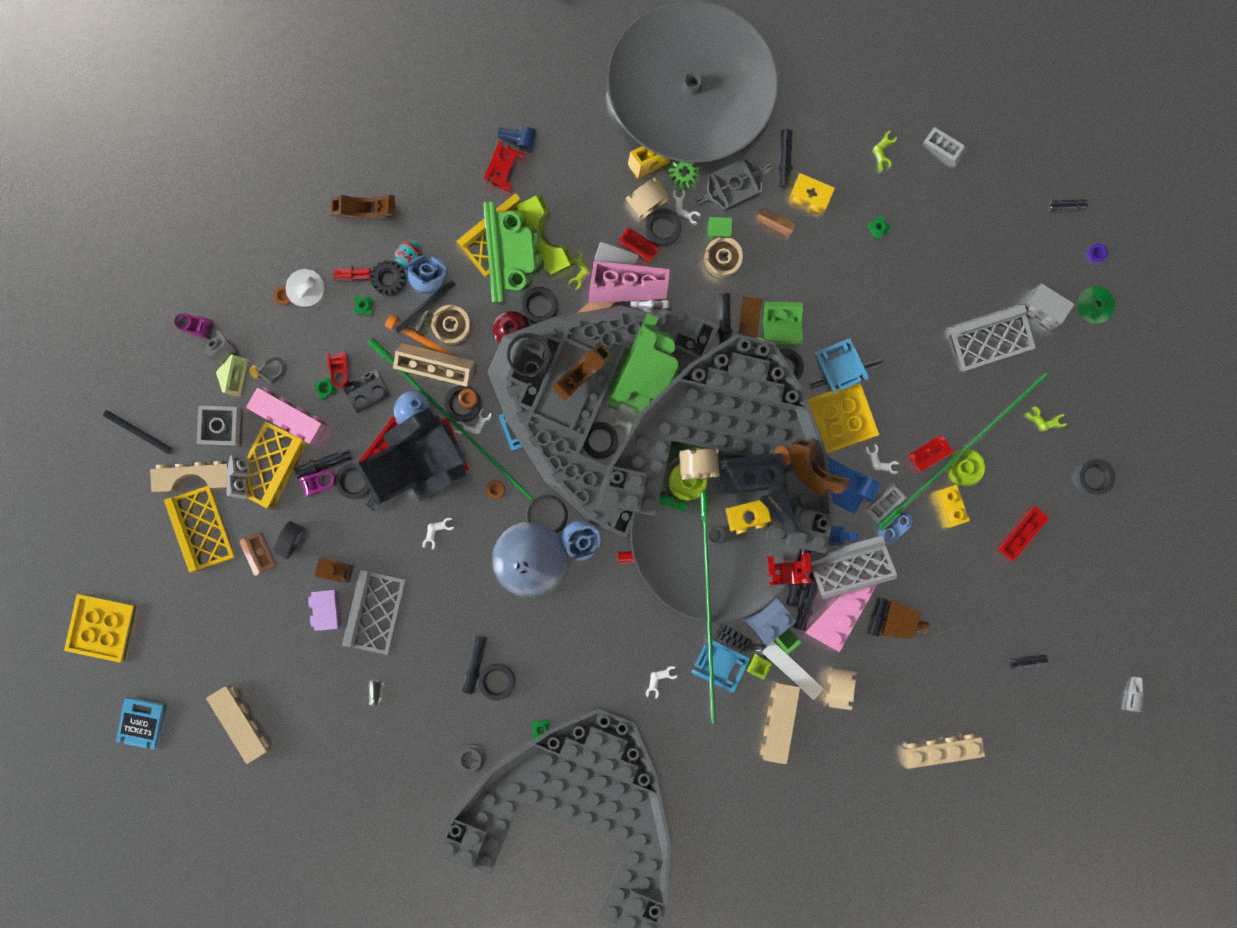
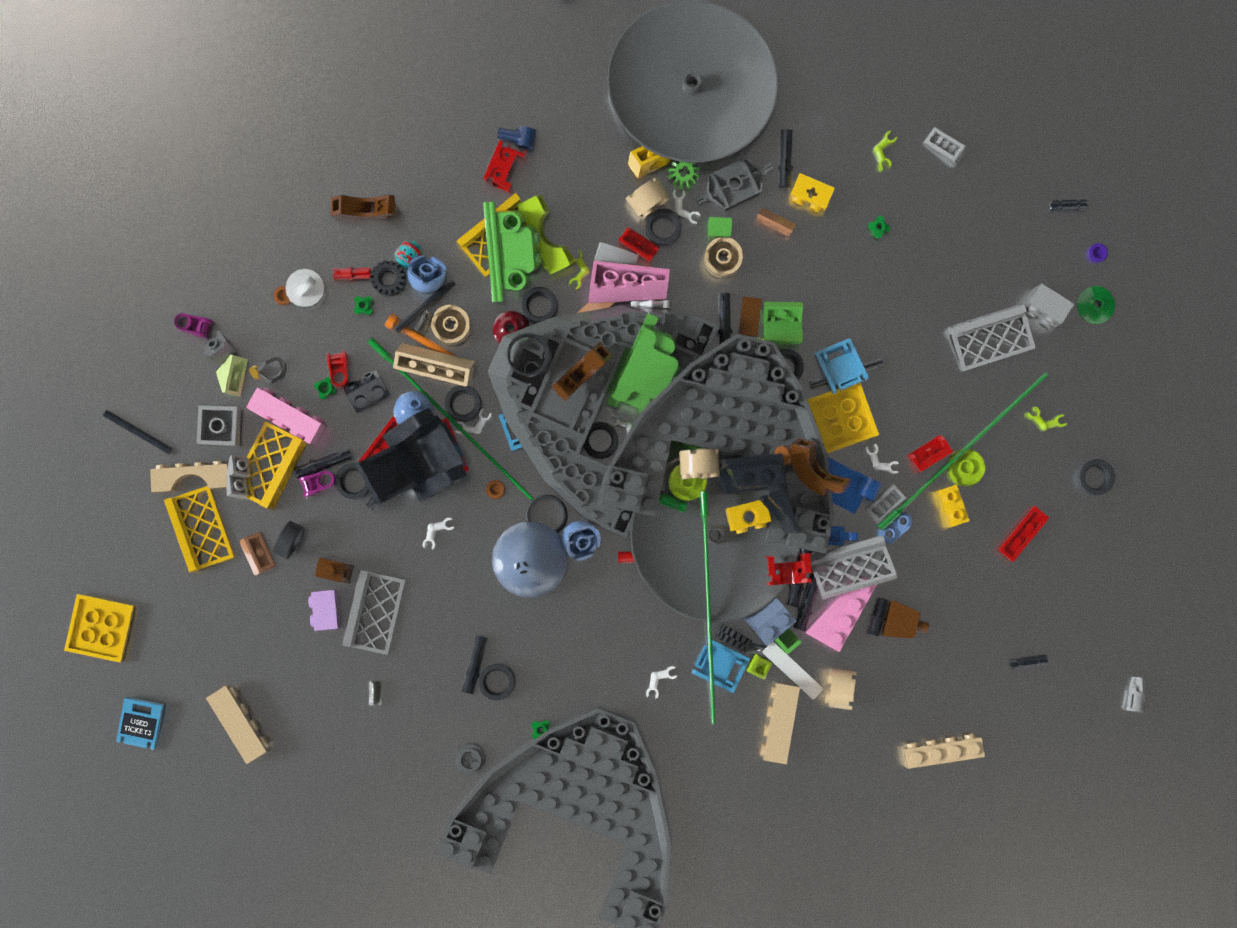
dark orange tile [458,388,479,408] -> none

